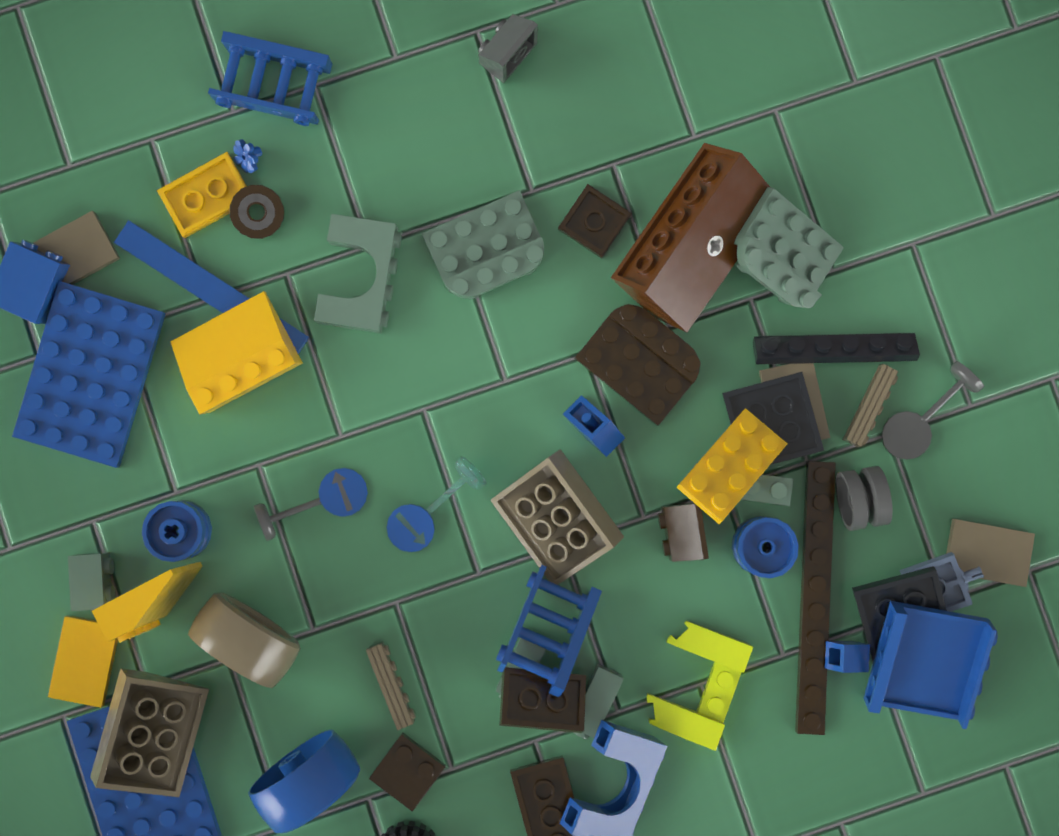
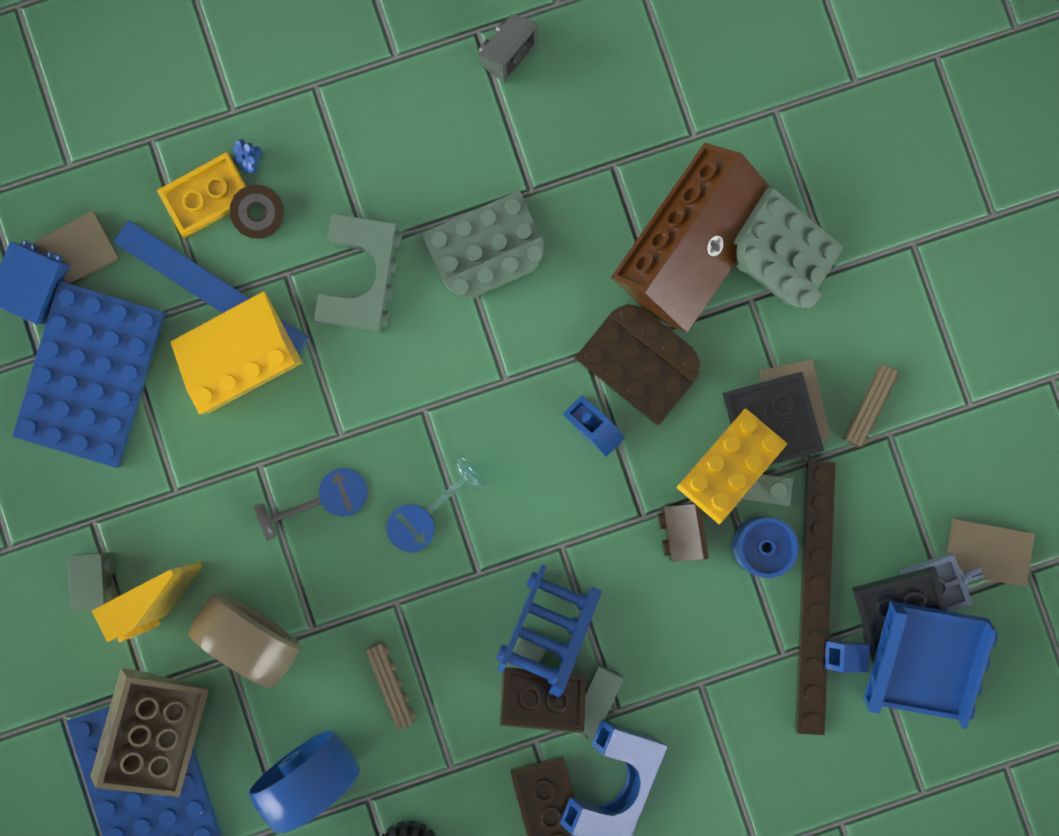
yellow tile [48,615,118,708] -> none
blue wheel [142,500,212,562] -> none
blue fence [208,31,332,126] -> none
dark brown plate [369,732,446,812] -> none
dark tan slope [491,449,624,585] -> none
dark brown tile [558,184,632,259] -> none
neon yellow wedge [646,621,753,751] -> none
black plate [753,333,920,365] -> none
dark grey wheel [835,466,893,531] -> none
dark grey piece [882,361,985,460] -> none

